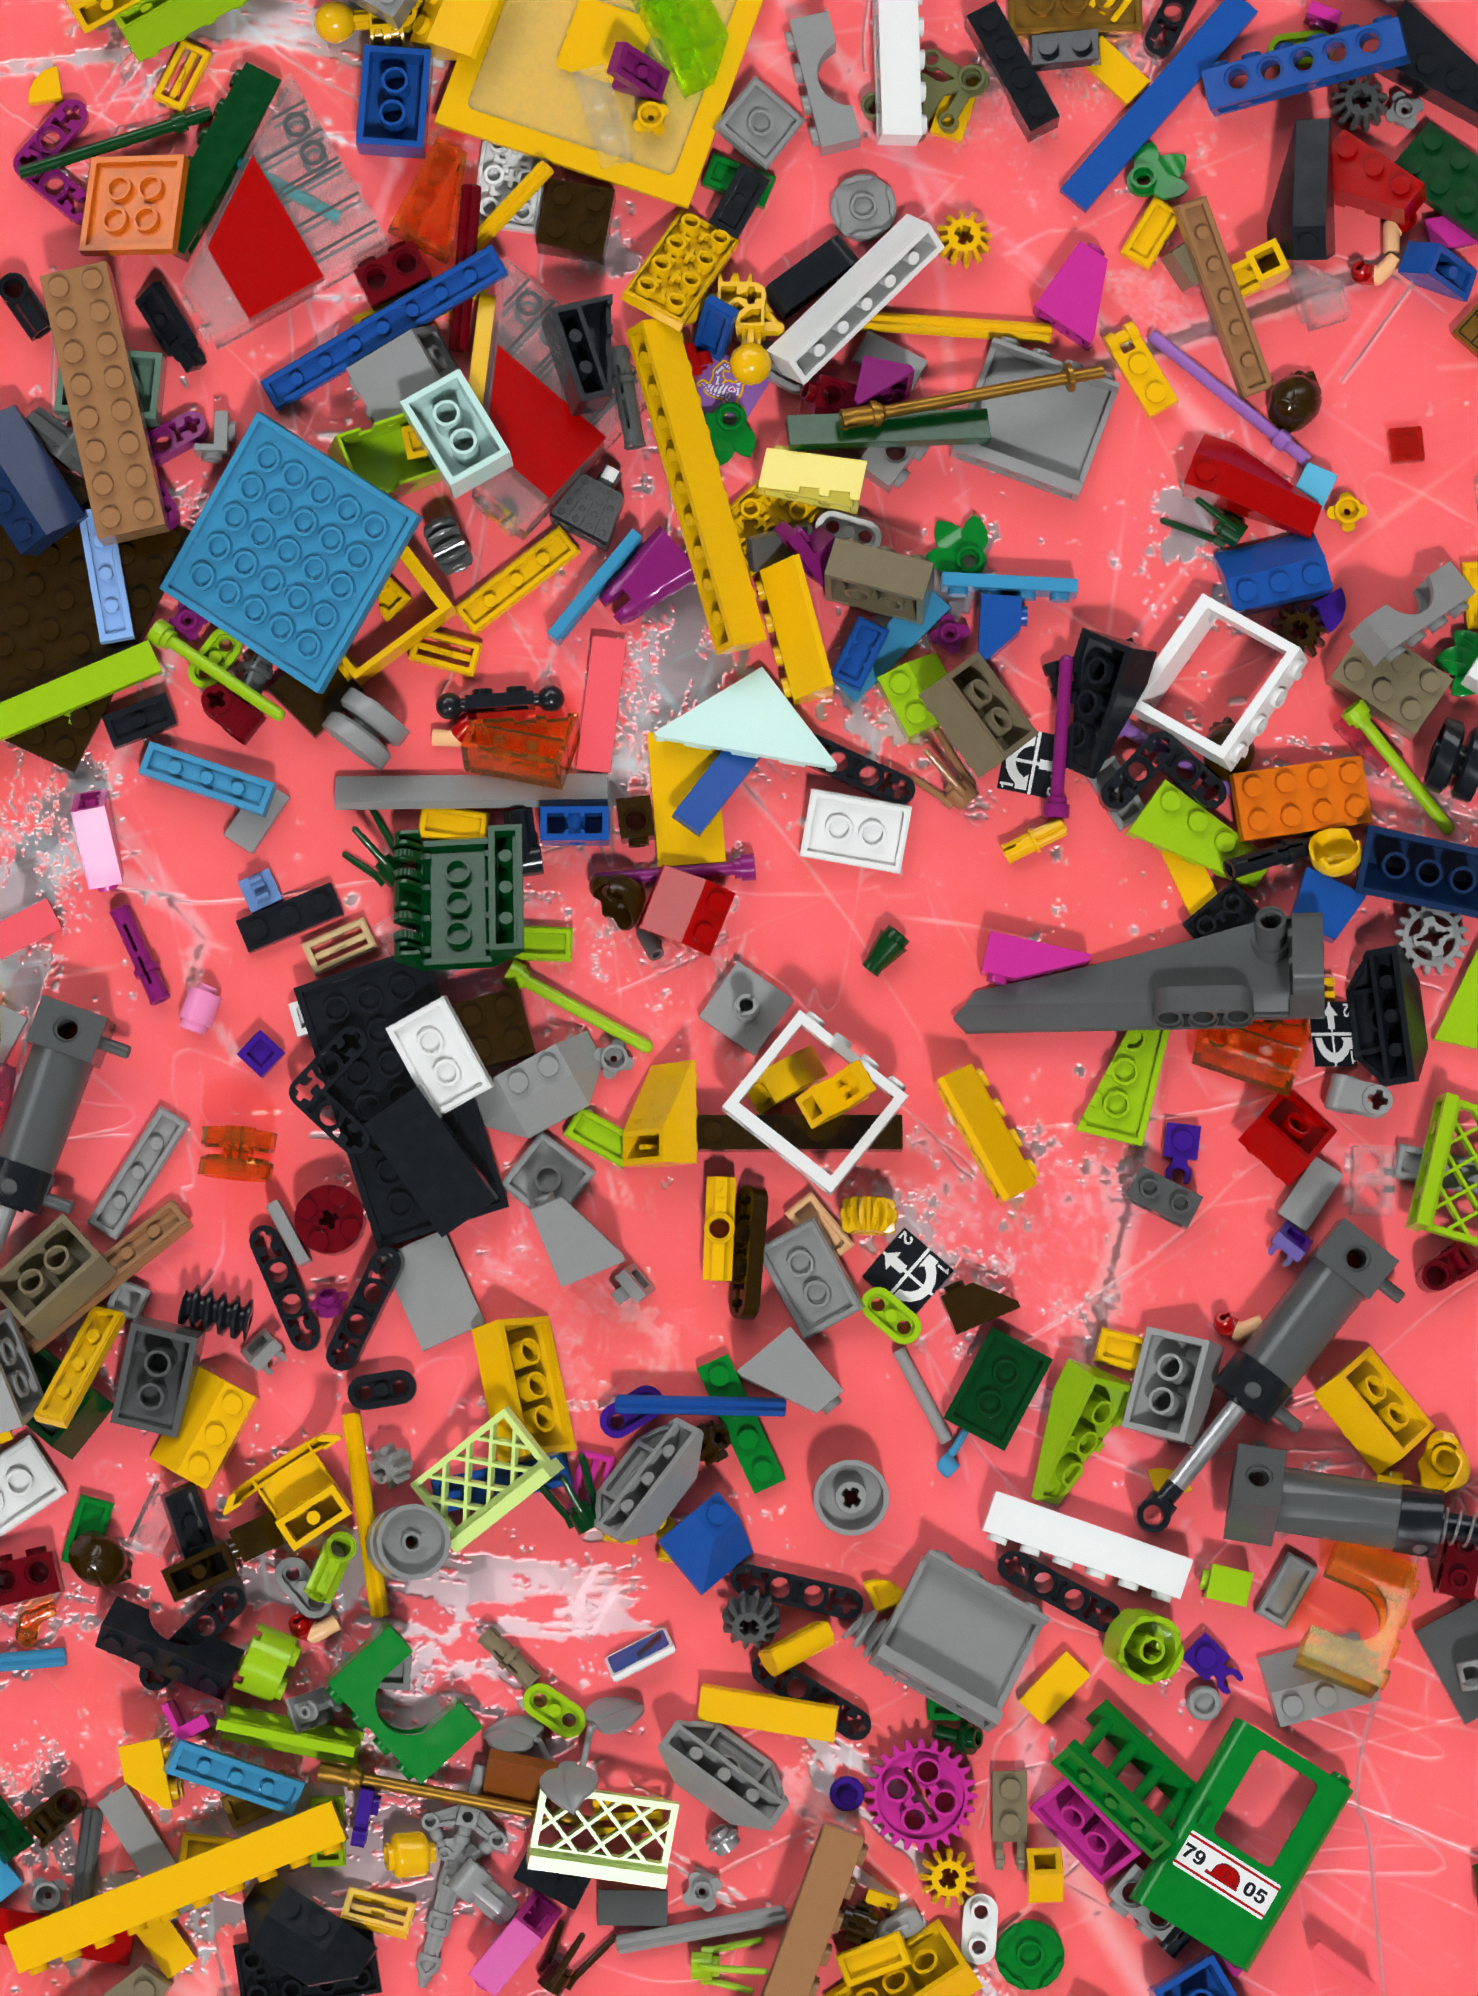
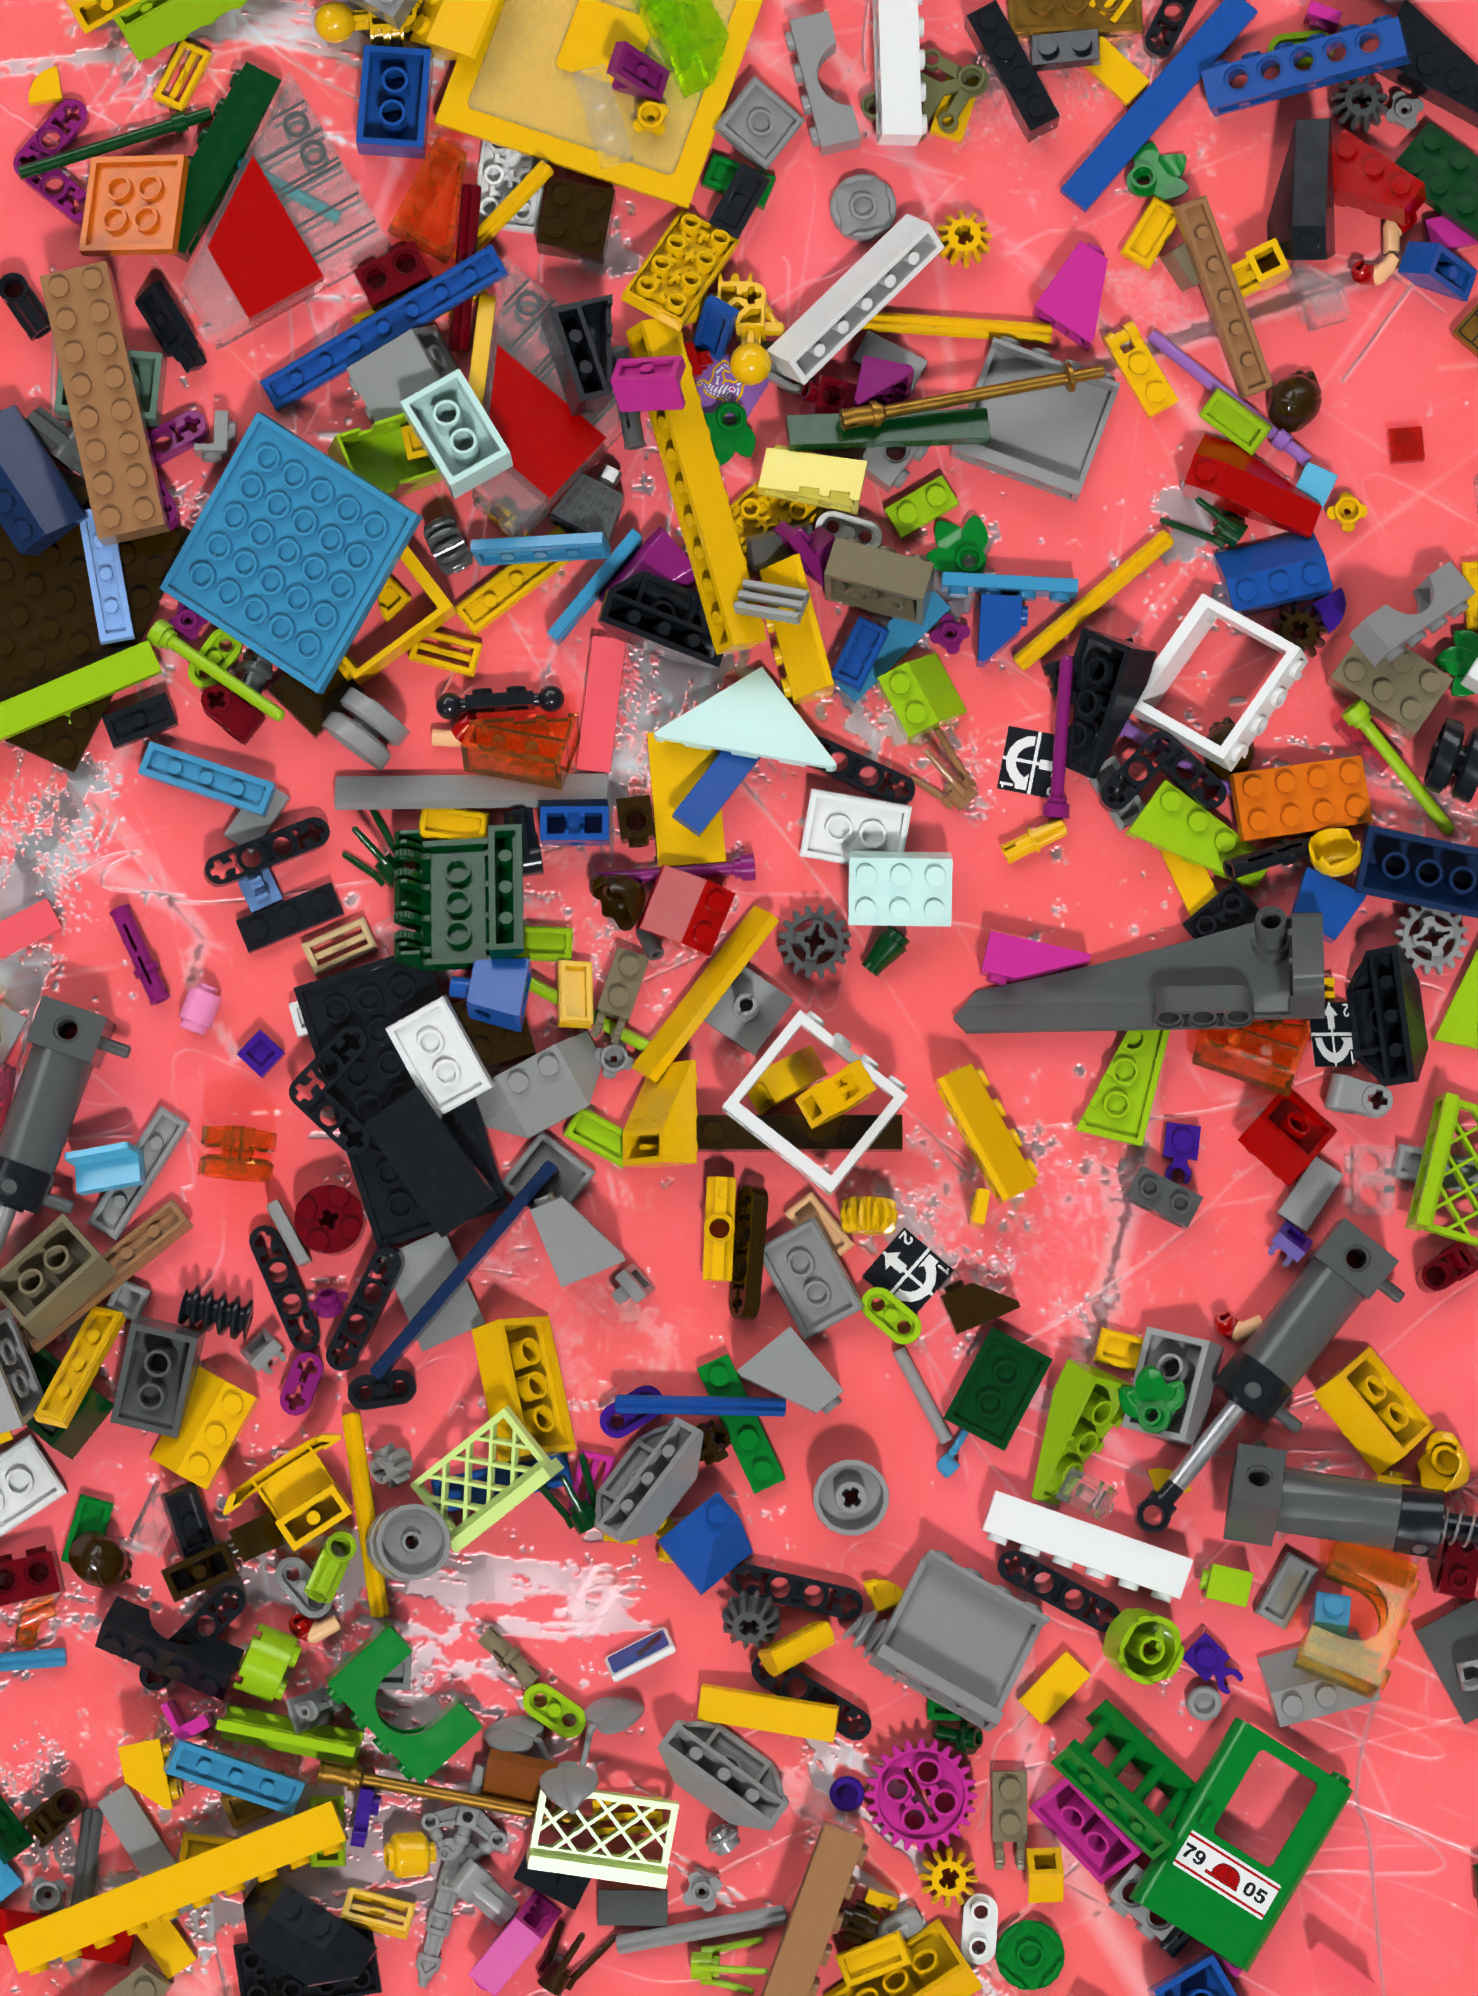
slope [71,788,124,892] -> none
black beam [765,235,859,320] -> none
dark tan brick [918,651,1039,778] -> none
none -> medium azure panel [64,1142,146,1196]
none -> black beam [203,817,330,888]
none -> magenta beam [280,1352,324,1416]
none -> dark blue tile [369,1160,560,1382]
none -> torso [449,958,532,1032]
none -> dark azure tile [470,532,611,566]
none -> yellow tile [557,960,594,1029]
none -> dark tan hinge [590,947,649,1045]
none -> black wedge [597,571,723,669]
none -> dark pink panel [610,355,686,412]
none -> yellow tile [631,905,779,1083]
none -> light grey tile [733,579,810,625]
none -> dark grey gear [778,905,851,980]
none -> light aqua brick [848,851,953,927]
none -> lime plate [884,475,960,540]
none -> yellow tile [968,1188,990,1228]
none -> yellow axle [1013,530,1174,671]
none -> clear slope [1055,1467,1119,1523]
none -> green plate [1118,1364,1185,1434]
none -> lime tile [1198,387,1273,456]
none -> dark azure brick [1307,1591,1351,1647]

